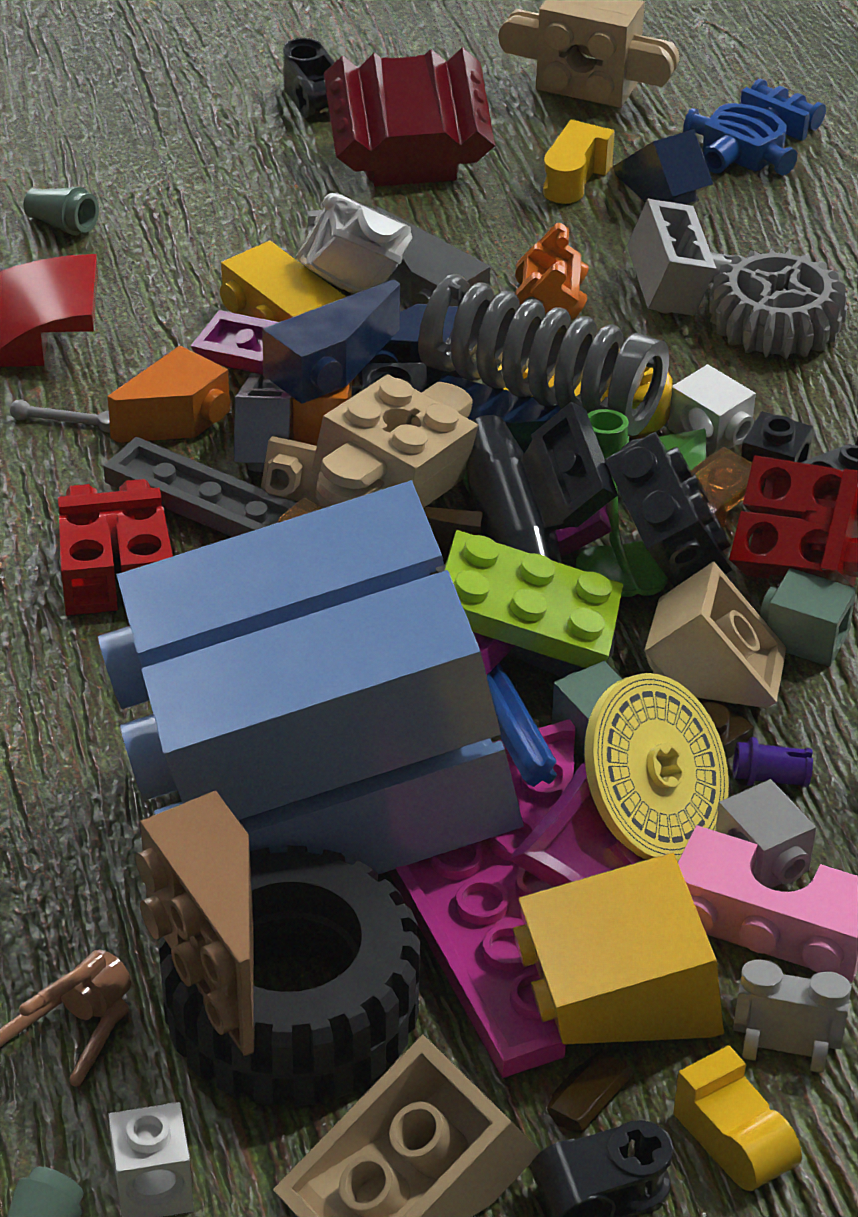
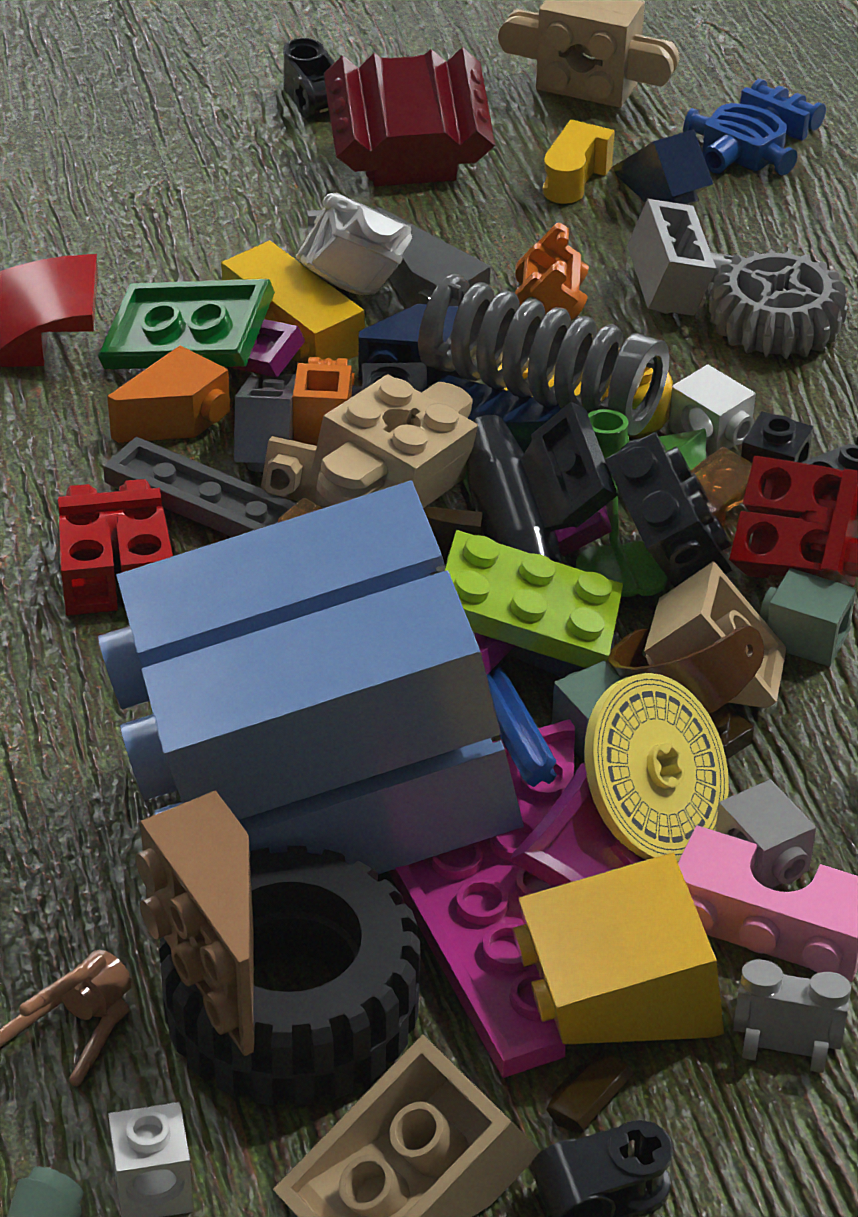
light grey hinge [10,400,110,432] -> none
sand green cone [23,187,99,236] -> none
dark blue slope [262,279,400,404] -> none
yellow leg [673,1045,802,1191] -> none
dark purple pin [732,737,813,788] -> none
none -> green tile [98,279,275,369]
none -> reddish brown piece [608,626,764,714]

